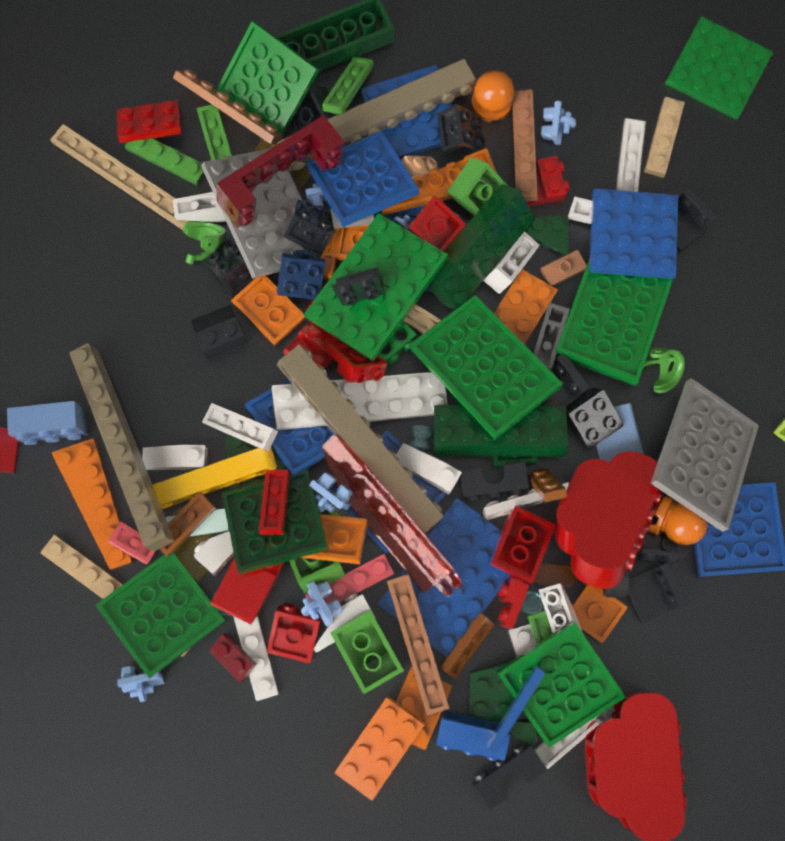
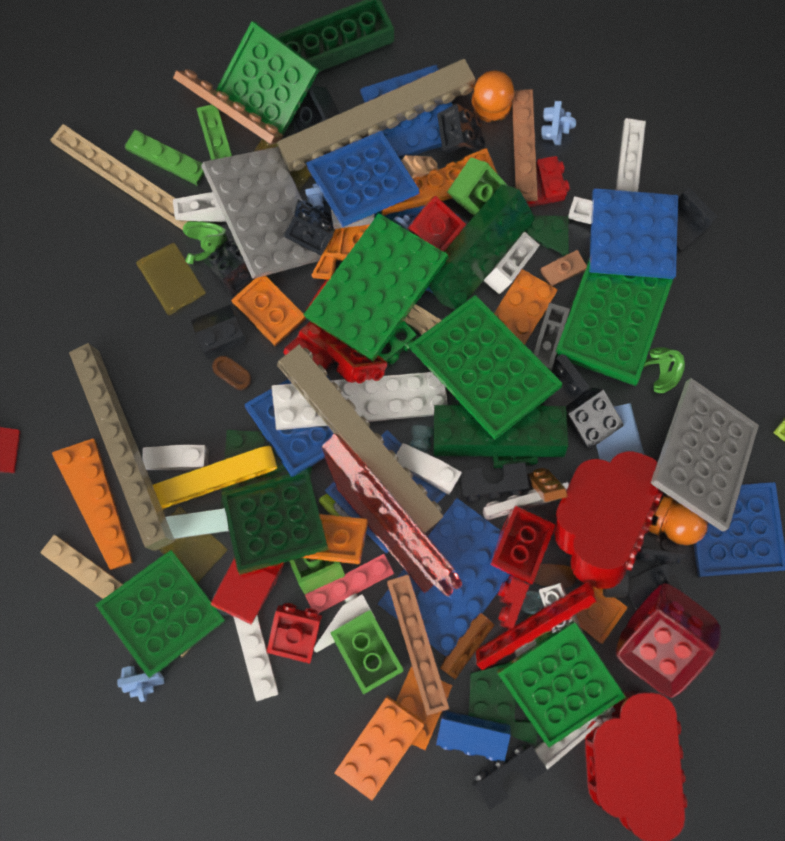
medium blue brick [7,401,88,445] -> none
coral plate [108,522,155,565] -> none
red plate [117,100,182,143] -> none
dark orange plate [160,492,216,557] -> none
white slope [194,531,234,576] -> none
white plate [202,403,278,451] -> none
dark red plate [210,633,257,682] -> none
dark red plate [217,115,345,229] -> none
red plate [259,470,290,535] -> none
dark blue plate [277,250,325,300] -> none
light blue hips [301,581,342,627] -> none
light blue hips [309,473,353,513] -> none
bright green plate [322,56,373,115] -> none
black bracket [332,267,384,306] -> none
blue tile [487,665,545,754] -> none
tan plate [644,97,685,178] -> none
green plate [665,16,773,120] -> none
none -> clear yellow piece [136,243,206,315]
none -> reddish brown tile [212,356,252,390]
none -> red plate [476,582,596,670]
none -> dark red piece [616,583,721,698]

